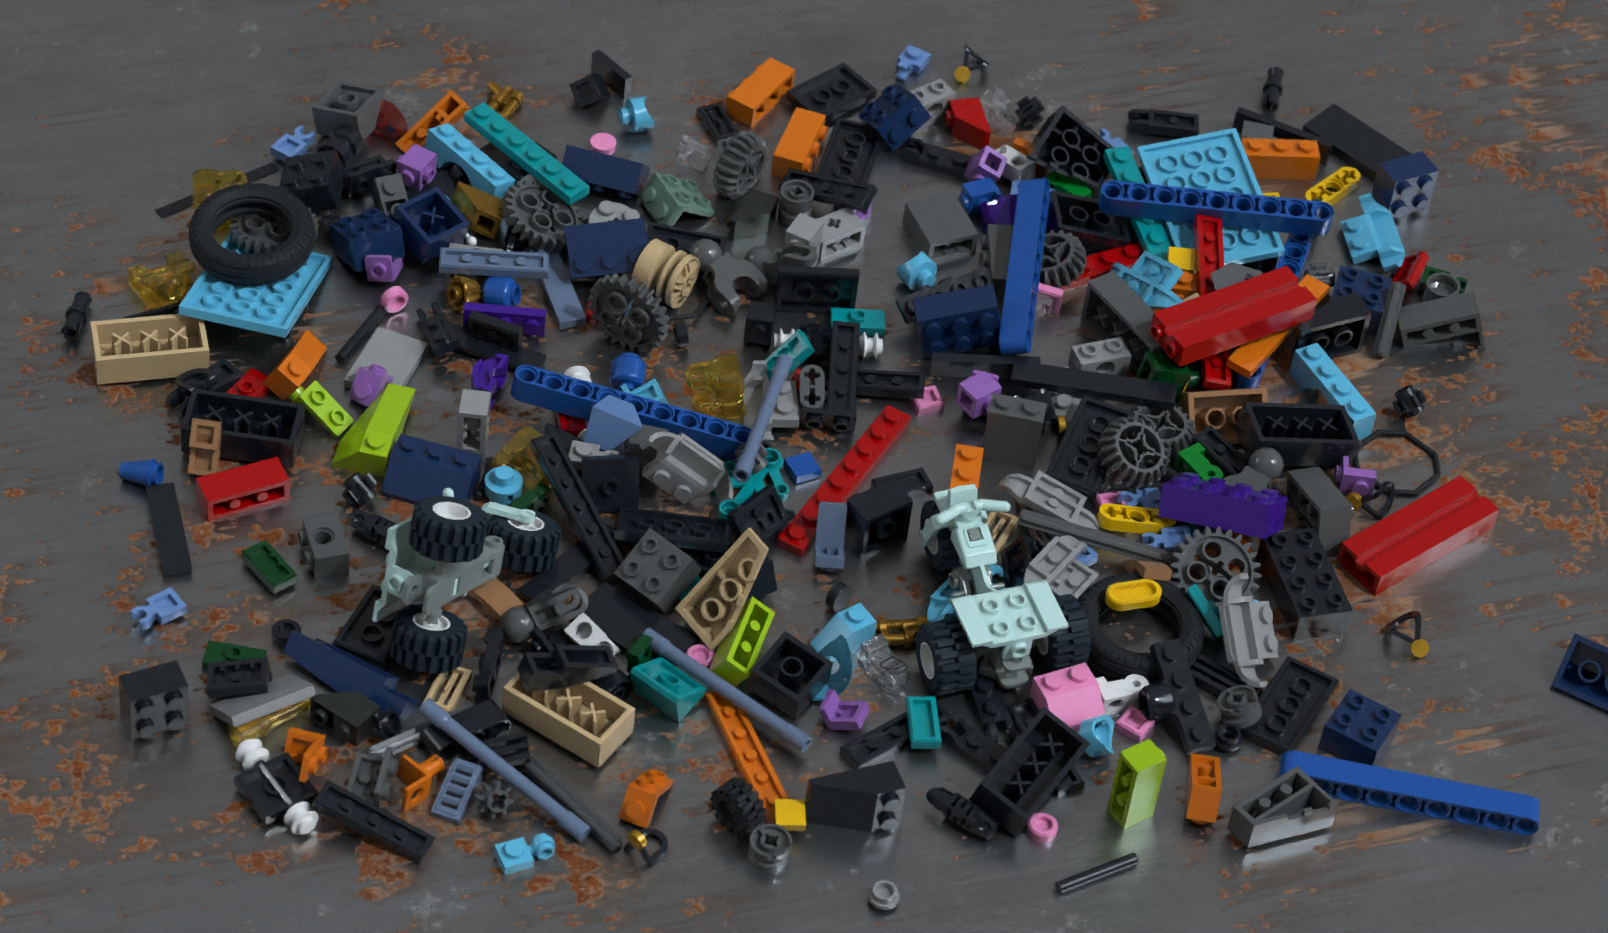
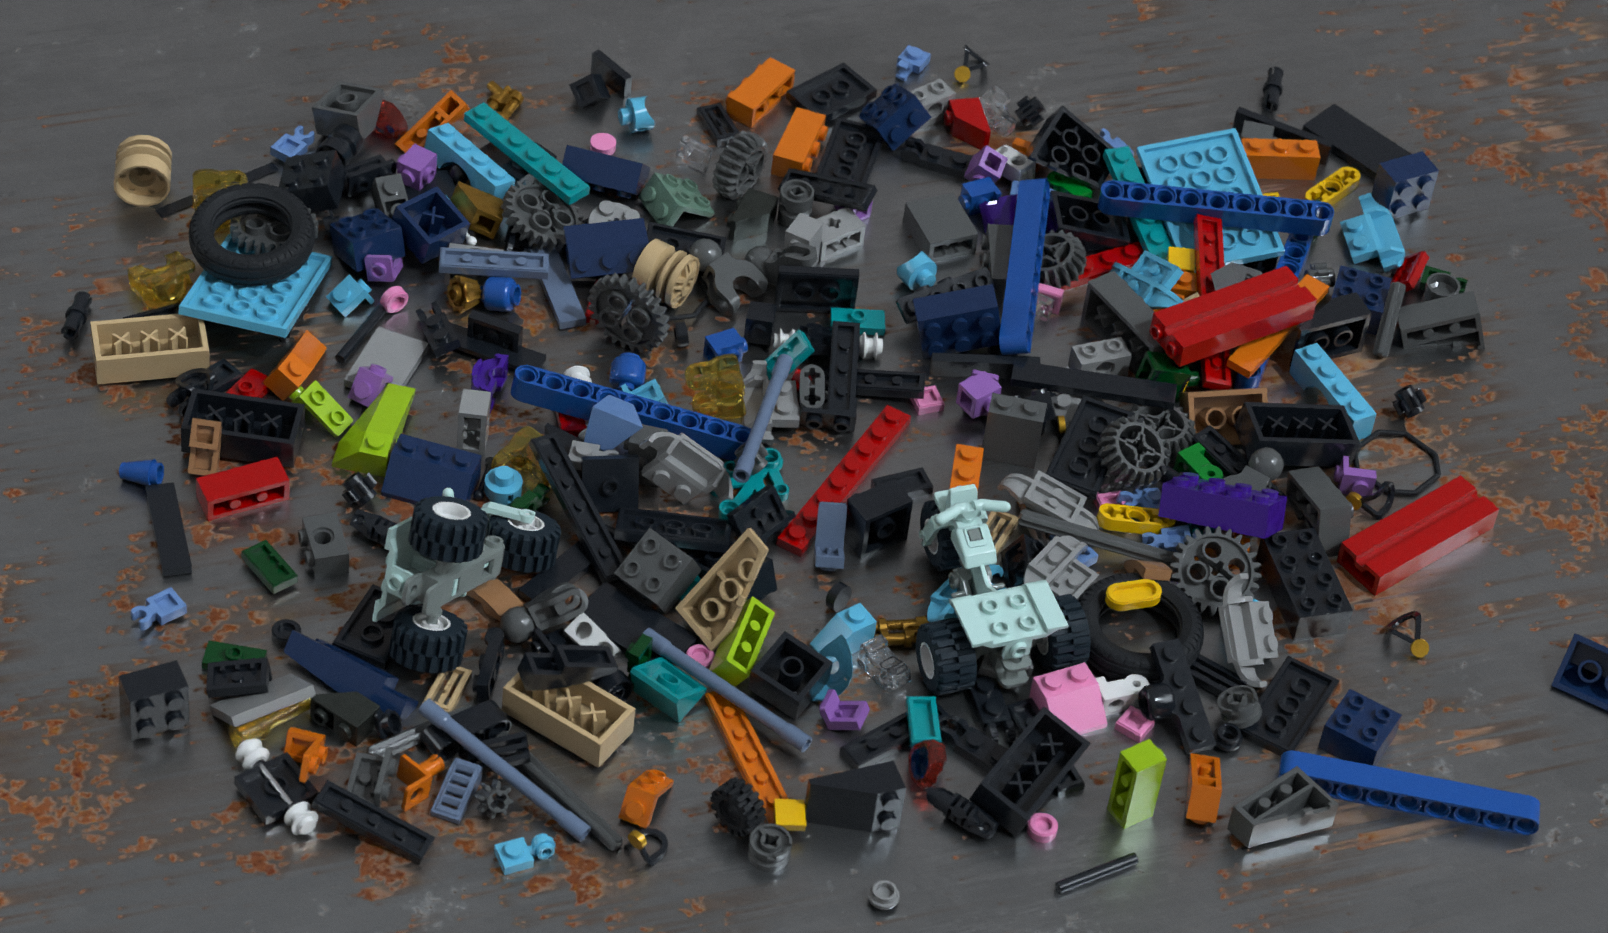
dark purple plate [463,302,546,336] -> none
blue tile [784,451,822,484] -> none
medium azure piece [1077,714,1115,758] -> none
black hinge [1127,109,1199,138] -> none
teal plate [1186,584,1223,641] -> none
none -> tan wheel [114,135,172,207]
none -> medium azure bracket [326,275,375,317]
none -> blue brick [703,328,748,374]
none -> clear red rock [908,739,947,790]

